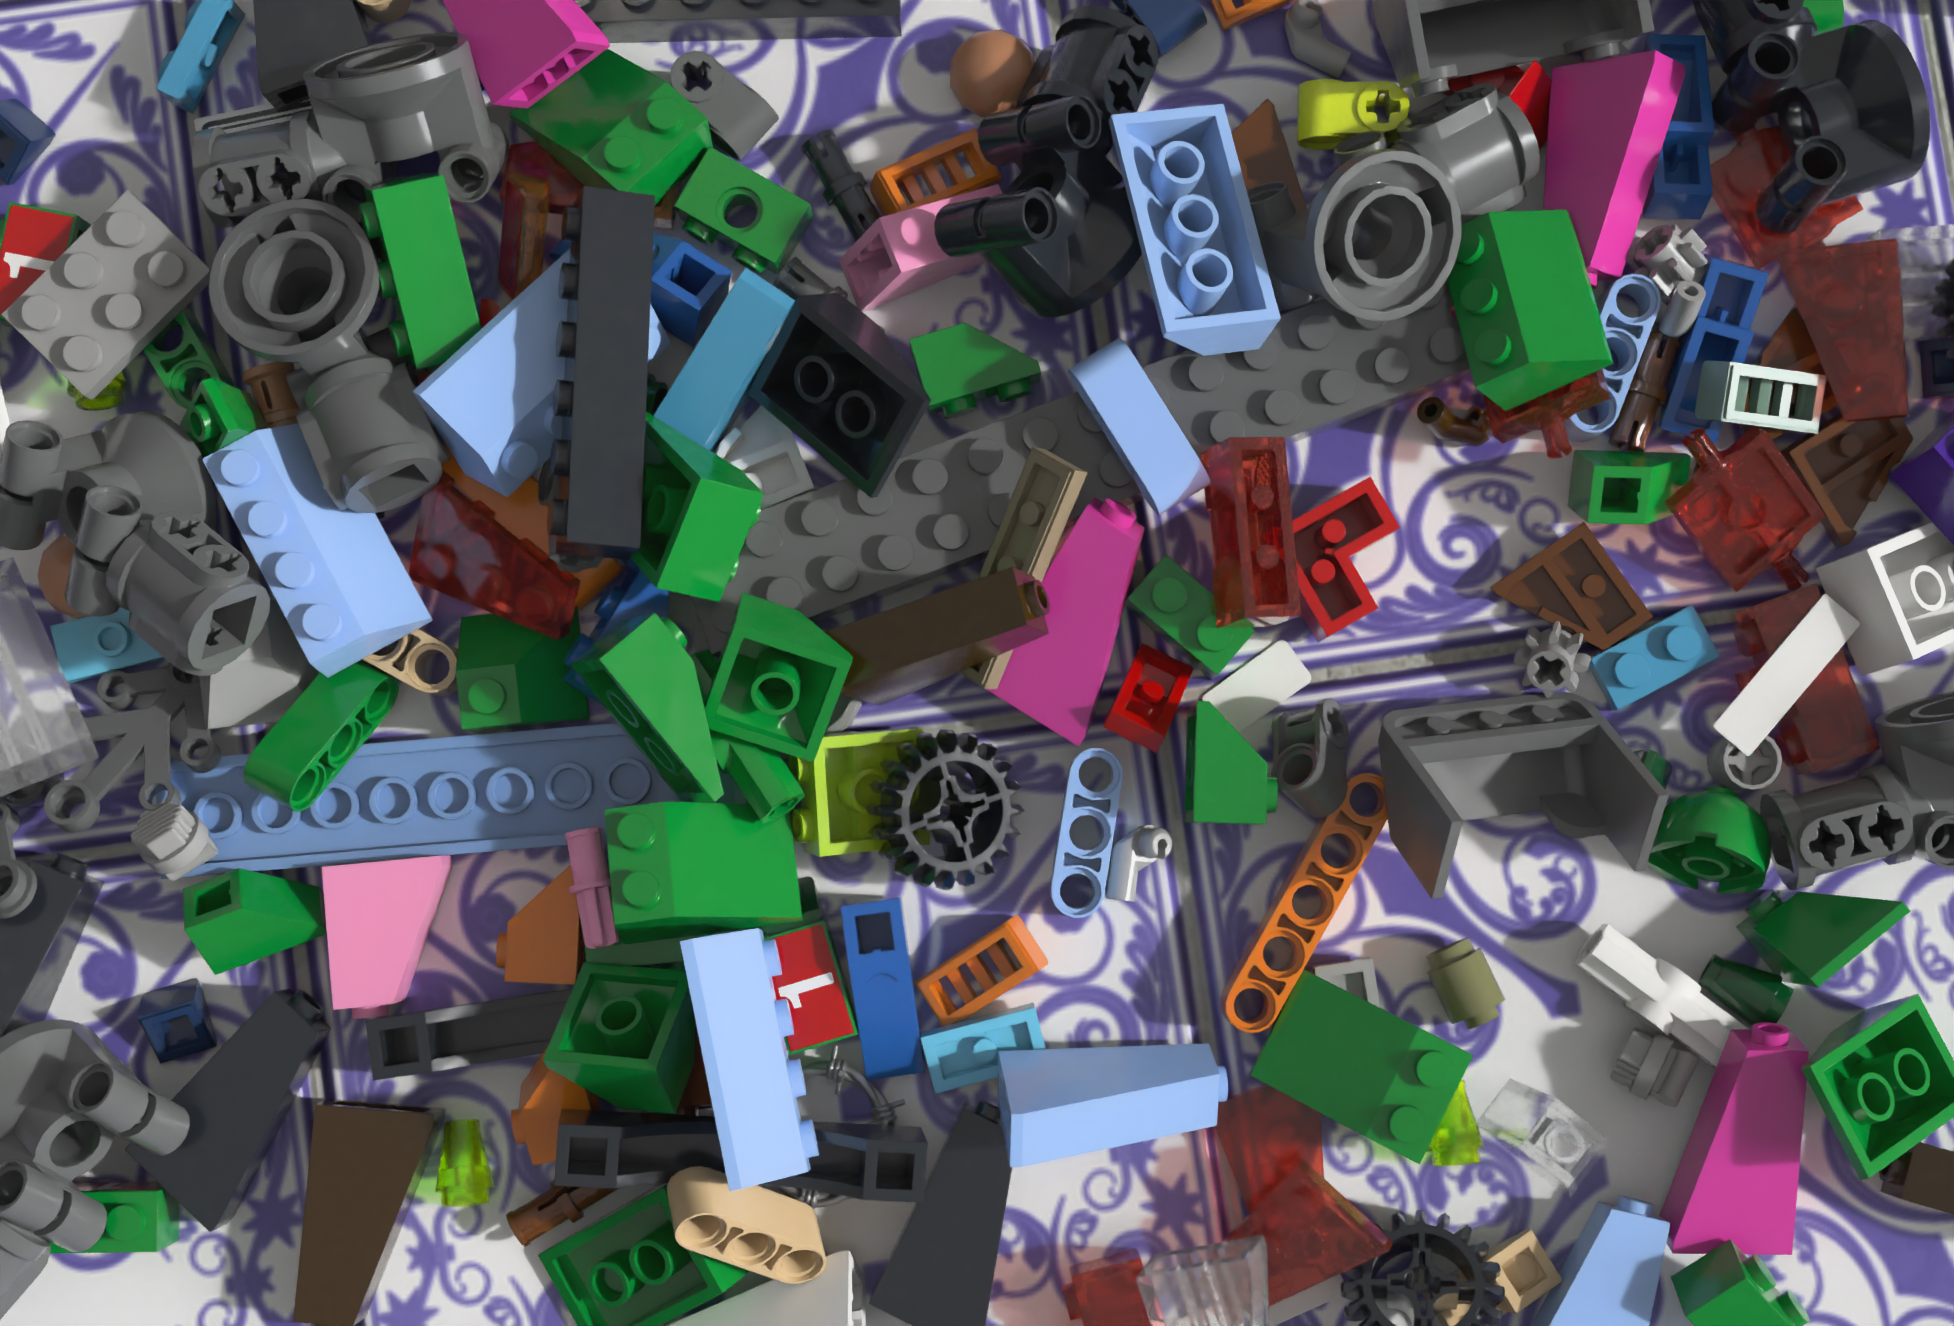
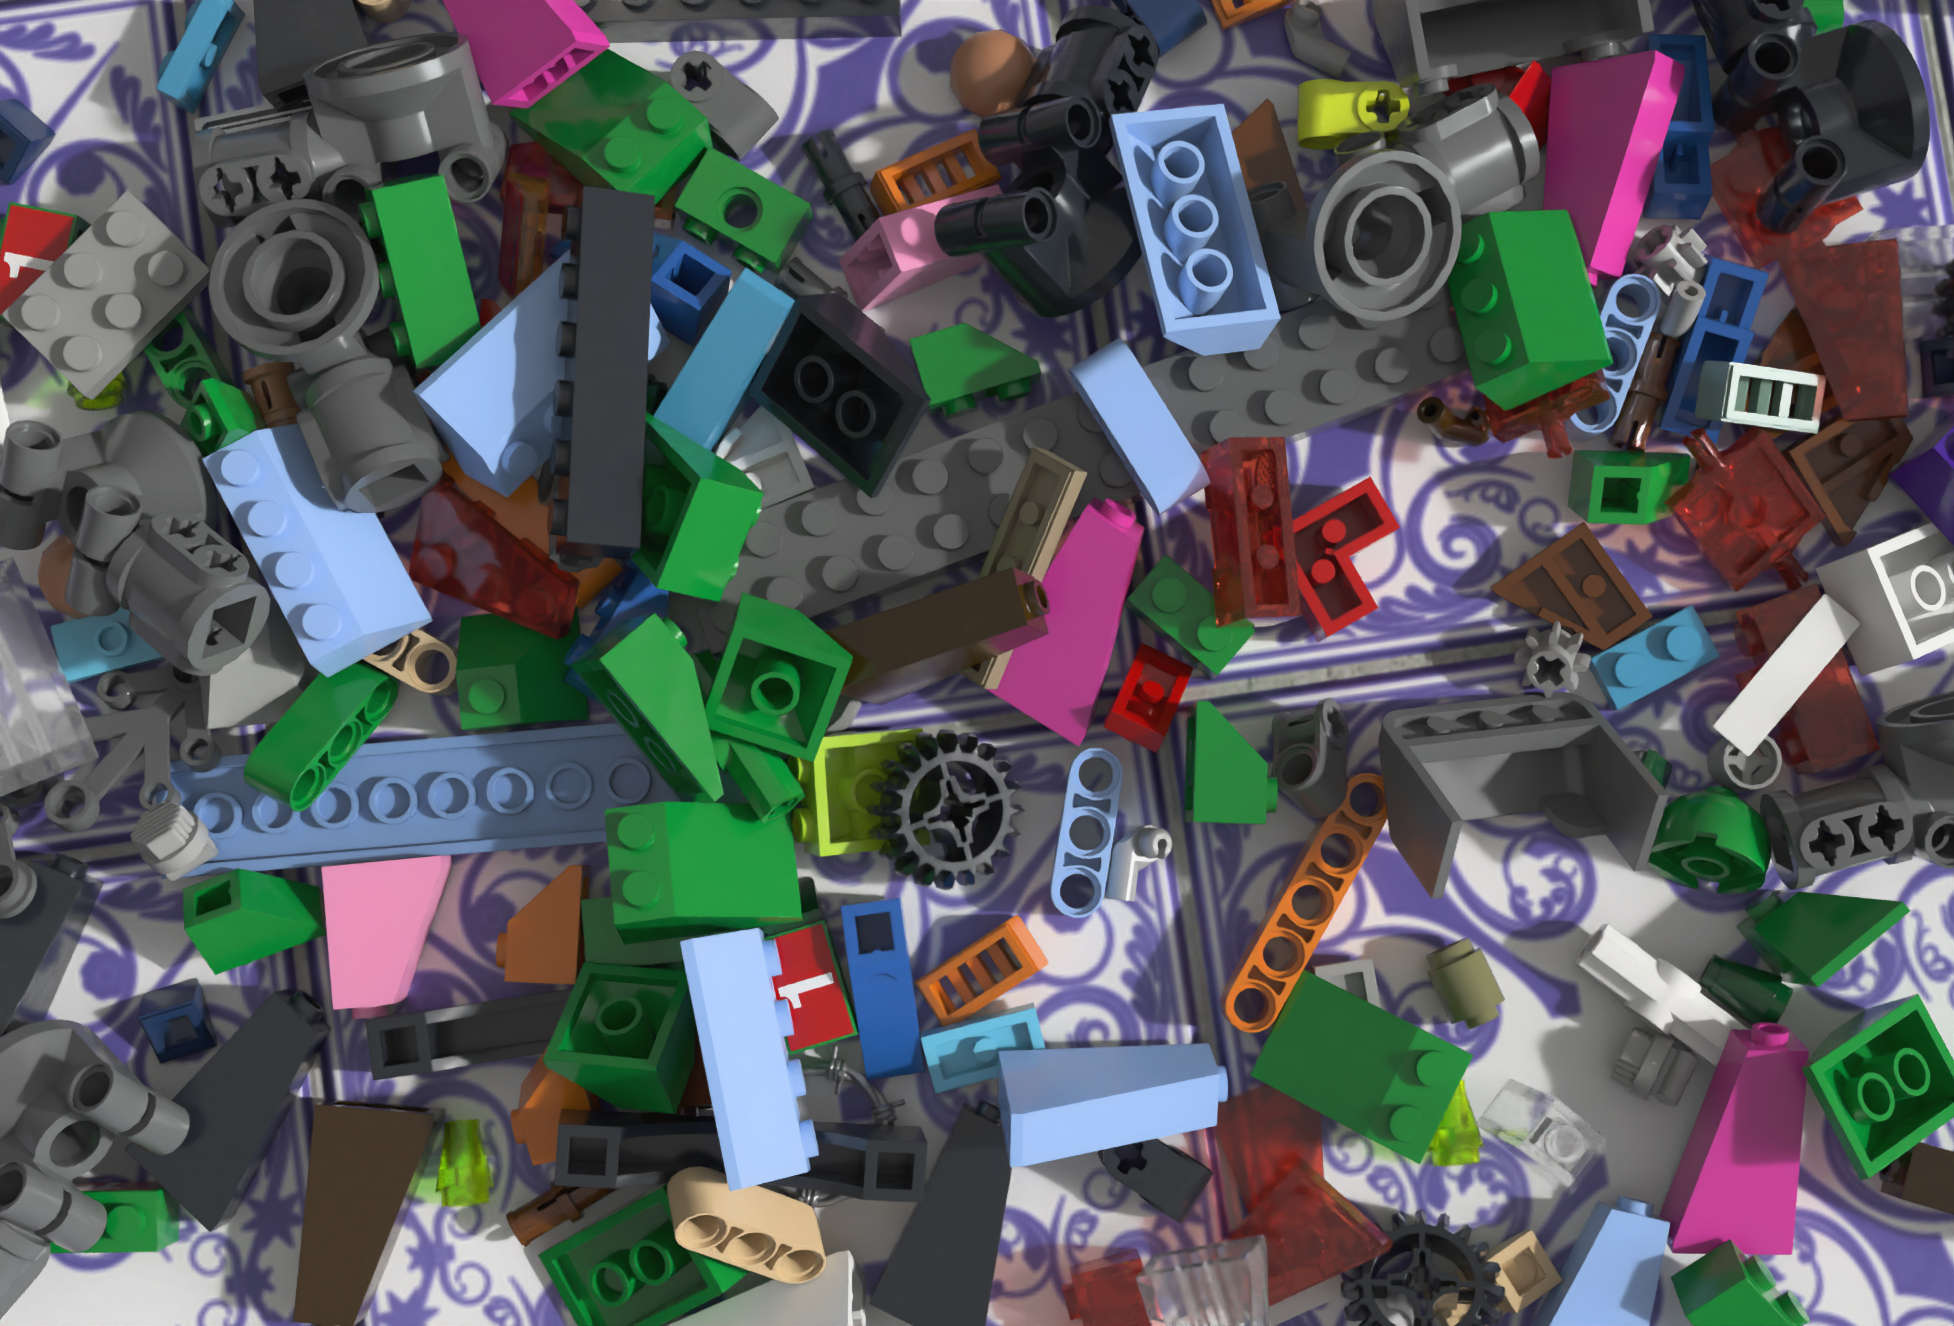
bright pink axle [564,827,620,949] -> none
white sticker [1202,640,1311,734] -> none
none -> black piece [1097,1138,1214,1224]

